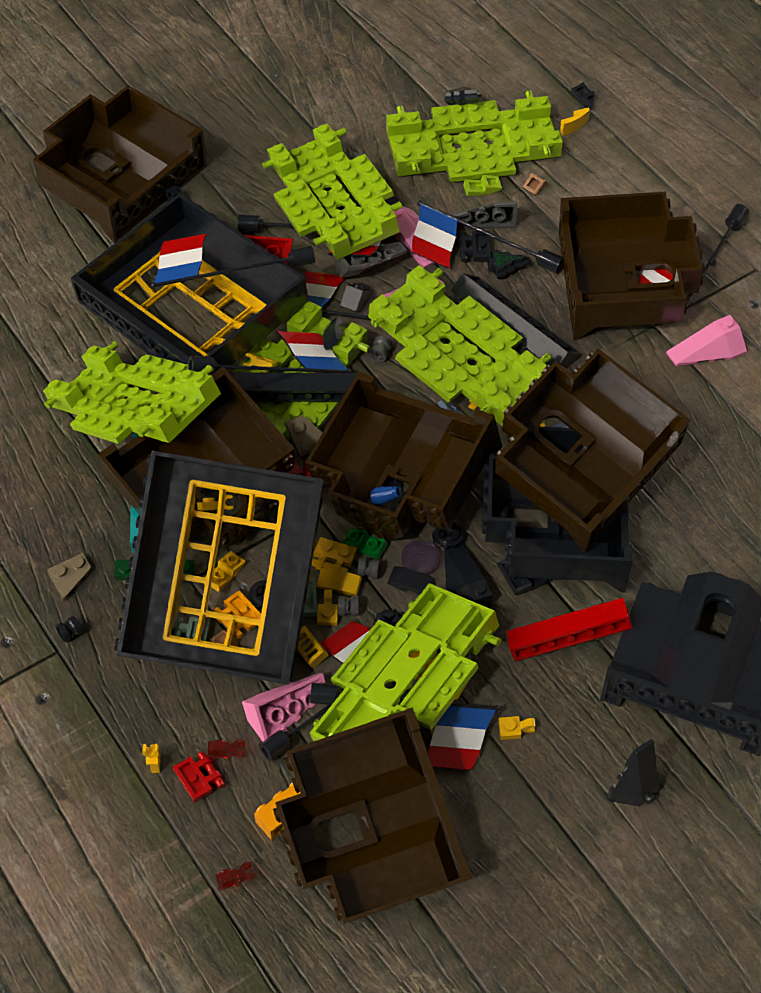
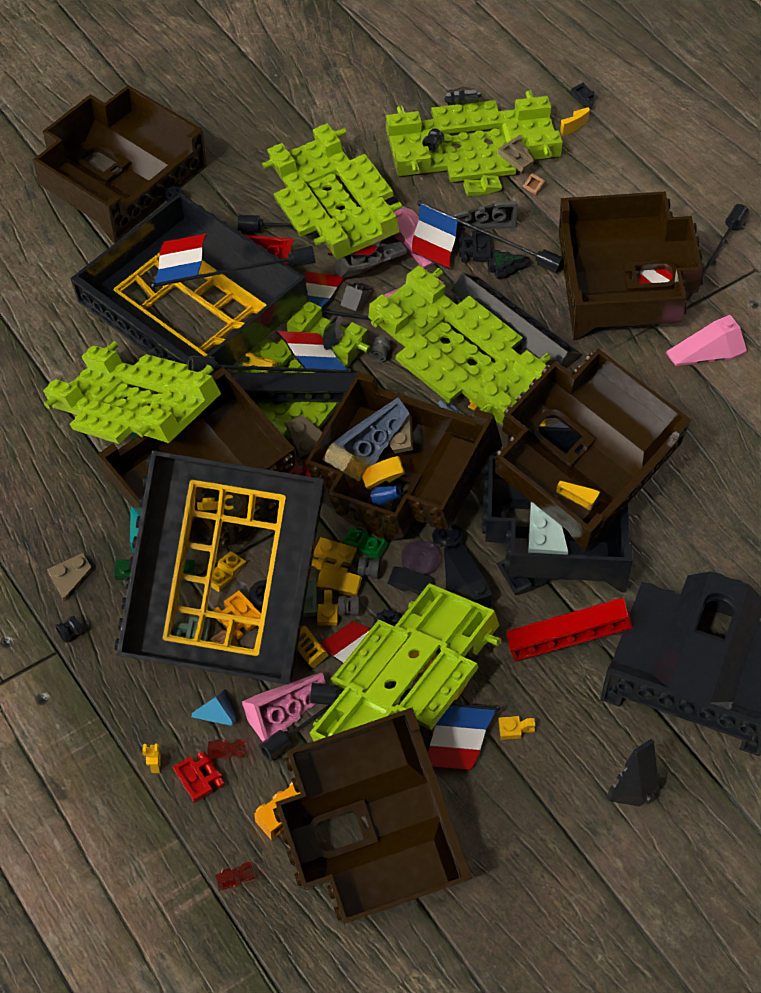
none -> dark azure slope [191,689,237,726]
none -> clear yellow slope [322,443,369,481]
none -> sand blue wedge [333,398,409,475]
none -> yellow slope [361,456,405,490]
none -> dark tan wing [388,413,413,454]
none -> black wheel [422,128,445,152]
none -> dark tan wing [497,135,534,173]
none -> light aqua wing [528,502,568,555]
none -> yellow slope [556,481,600,510]

